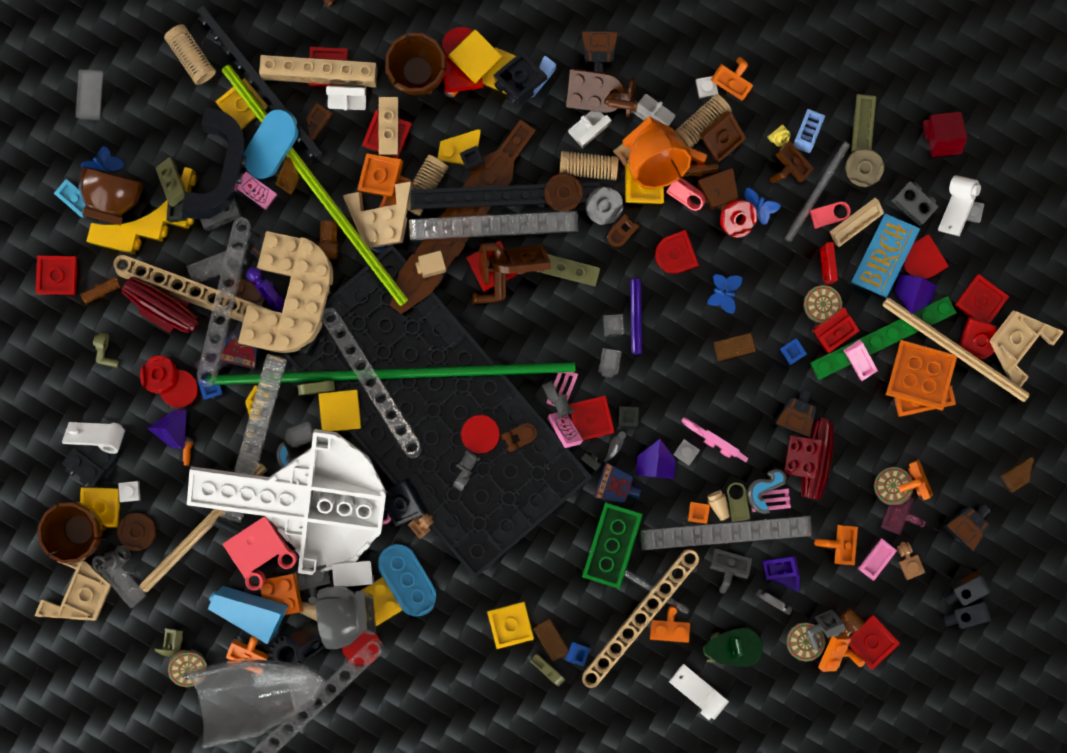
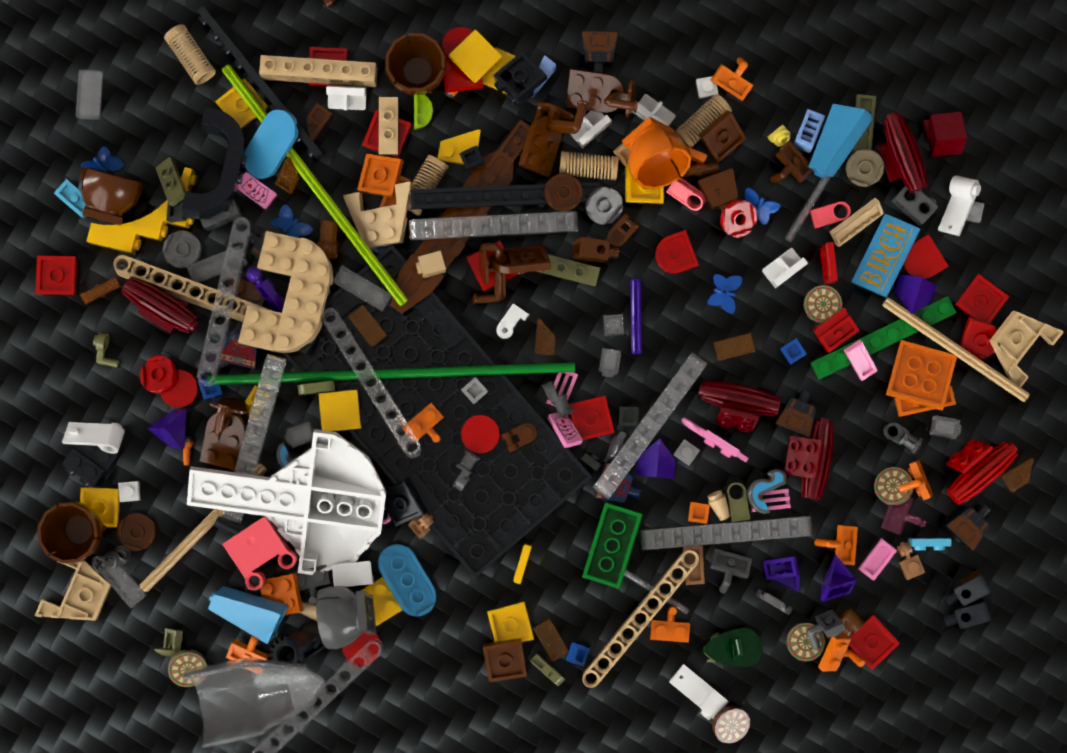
none -> flat silver tile [163,230,202,269]
none -> reddish brown plate [200,397,250,471]
none -> blue piece [271,205,313,238]
none -> clear plate [333,266,392,312]
none -> clear orange tile [348,305,387,347]
none -> orange plate [402,403,444,443]
none -> lime plate [414,95,433,130]
none -> light grey plate [461,377,488,404]
none -> reddish brown plate [483,638,527,682]
none -> white leg [496,304,529,339]
none -> yellow tile [513,543,532,584]
none -> reddish brown plate [518,100,588,178]
none -> clear orange tile [535,319,555,356]
none -> reddish brown torso [572,237,619,263]
none -> clear beam [593,352,708,499]
none -> medium nougat tile [683,545,705,585]
none -> dark red plate [698,381,781,432]
none -> tile [712,705,750,744]
none -> white panel [762,248,808,288]
none -> dark azure slope [809,104,873,178]
none -> dark purple slope [820,554,857,602]
none -> dark red plate [877,112,928,193]
none -> dark grey connector [883,423,923,454]
none -> medium azure plate [908,538,951,550]
none -> clear brick [930,415,962,439]
none -> red plate [946,439,1018,505]

